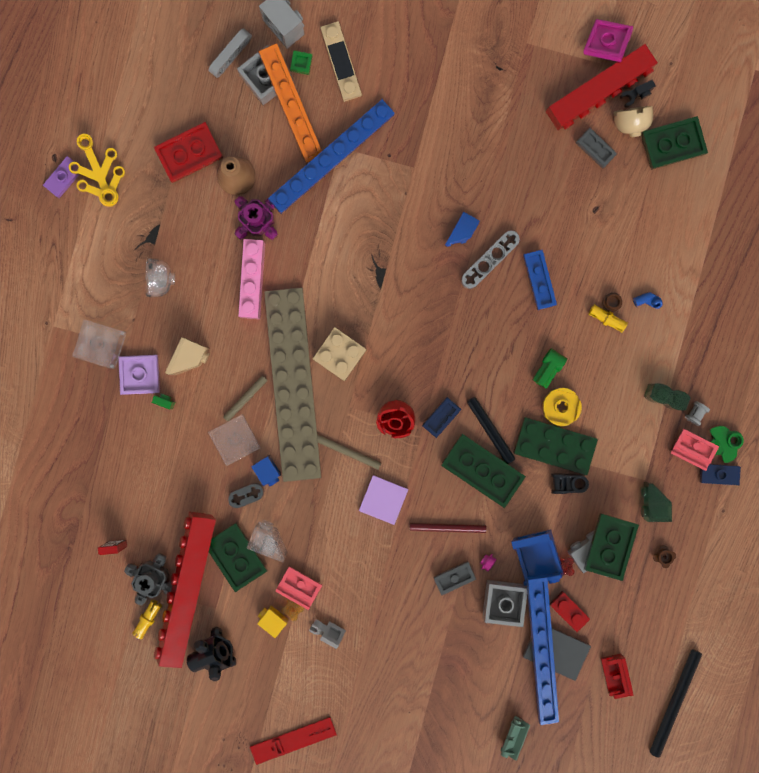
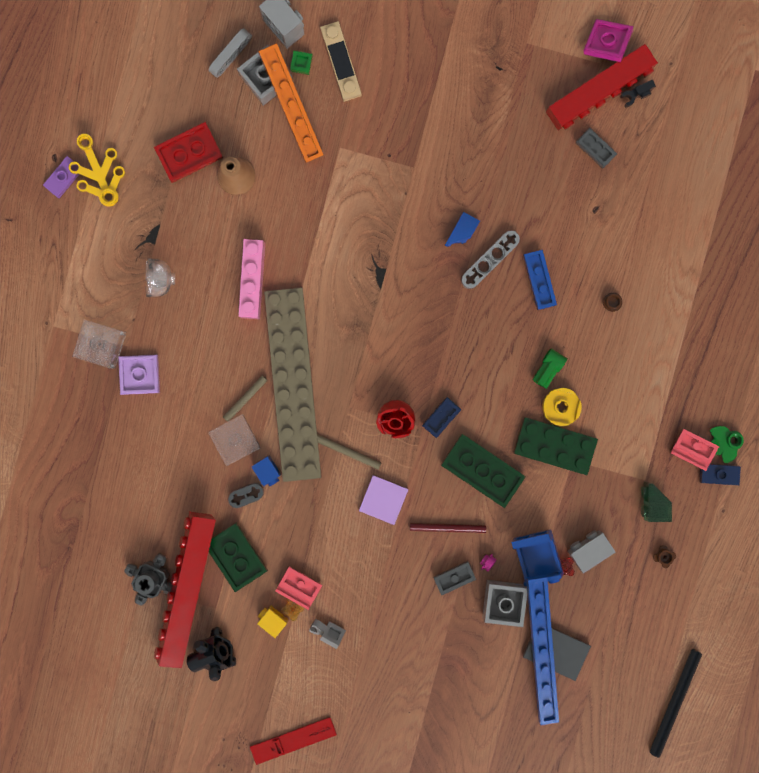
red tile [98,540,127,555] -> none
yellow pin [132,600,162,639] -> none
green plate [151,393,176,410] -> none
tan slope [165,337,210,375] -> none
magenta piece [234,196,278,240] -> none
clear slope [247,520,288,562] -> none
blue plate [268,99,395,214] -> none
tan brick [313,327,367,381] -> none
black axle [467,397,515,464] -> none
sand green hinge [500,716,530,761] -> none
red plate [550,591,590,632] -> none
black piece [551,473,589,494] -> none
dark green plate [584,513,639,581] -> none
yellow pin [588,304,628,333] -> none
red hinge [601,653,634,699] -> none
tan cylinder [613,106,653,137] -> none
blue arm [633,292,663,309] -> none
dark green plate [641,116,708,170] -> none
clear green brick [644,383,691,411] -> none
light grey bush [685,401,710,426] -> none

